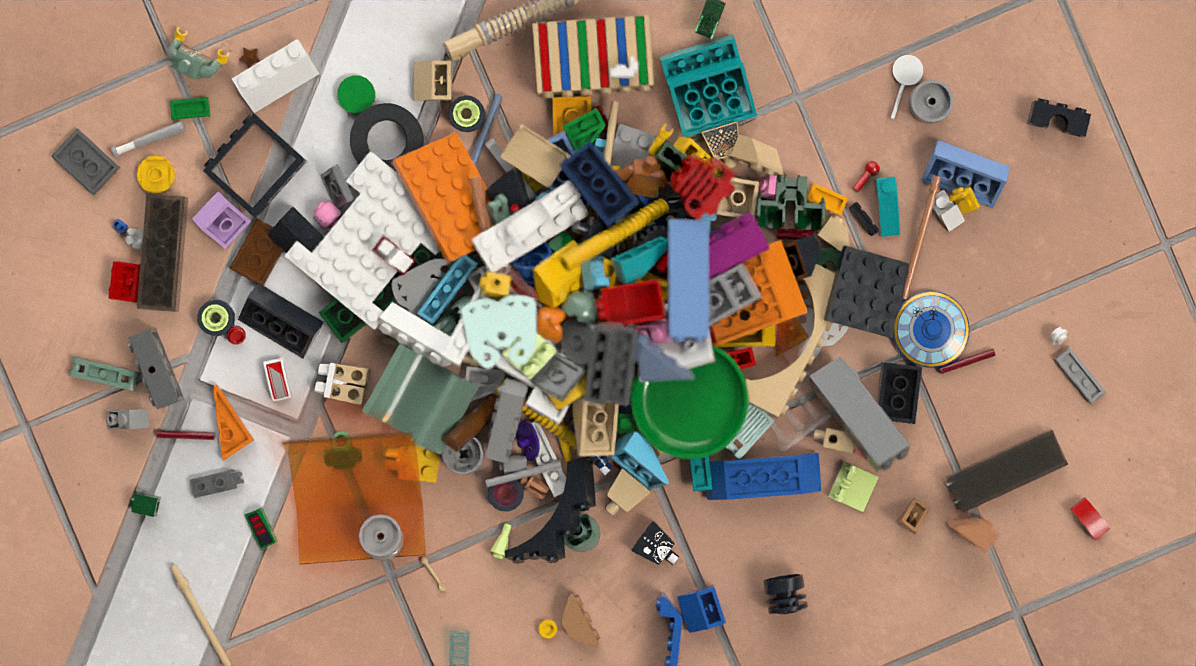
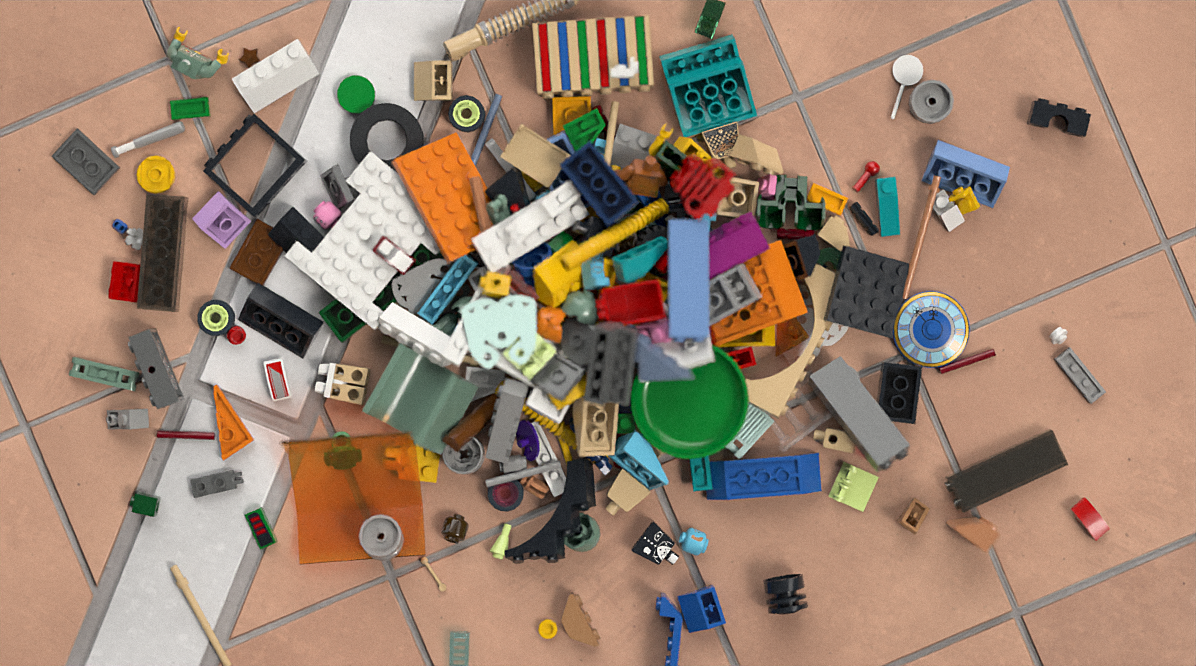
none -> dark brown head [441,514,469,544]
none -> medium azure head [679,528,709,556]

